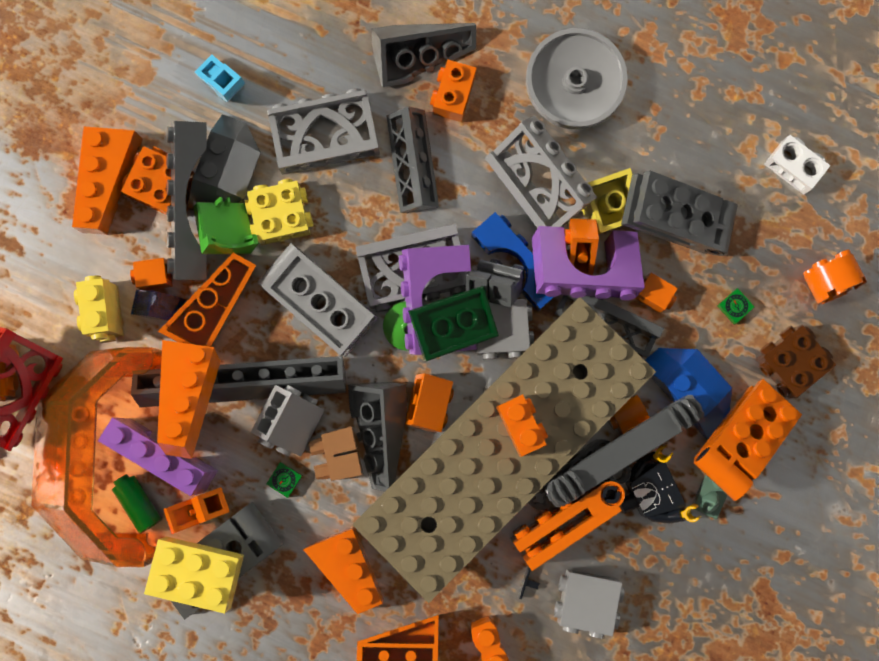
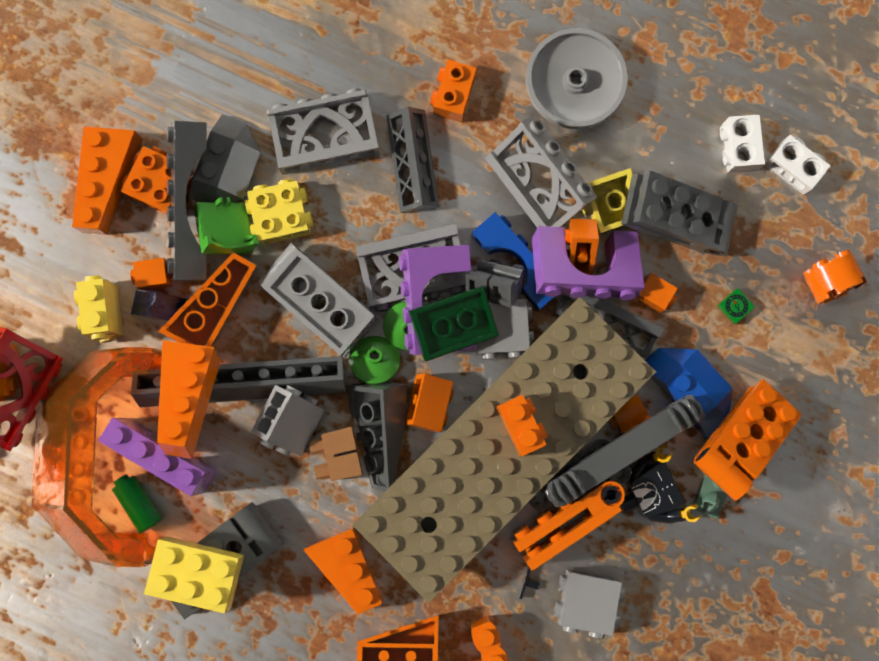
orange brick [163,487,230,534] -> none
medium azure brick [195,55,245,102] -> none
green tile [266,462,303,498] -> none
dark grey wedge [371,23,476,87] -> none
reddish brown brick [756,325,836,399] -> none
none -> bright green dish [349,336,400,384]
none -> white brick [720,115,765,173]

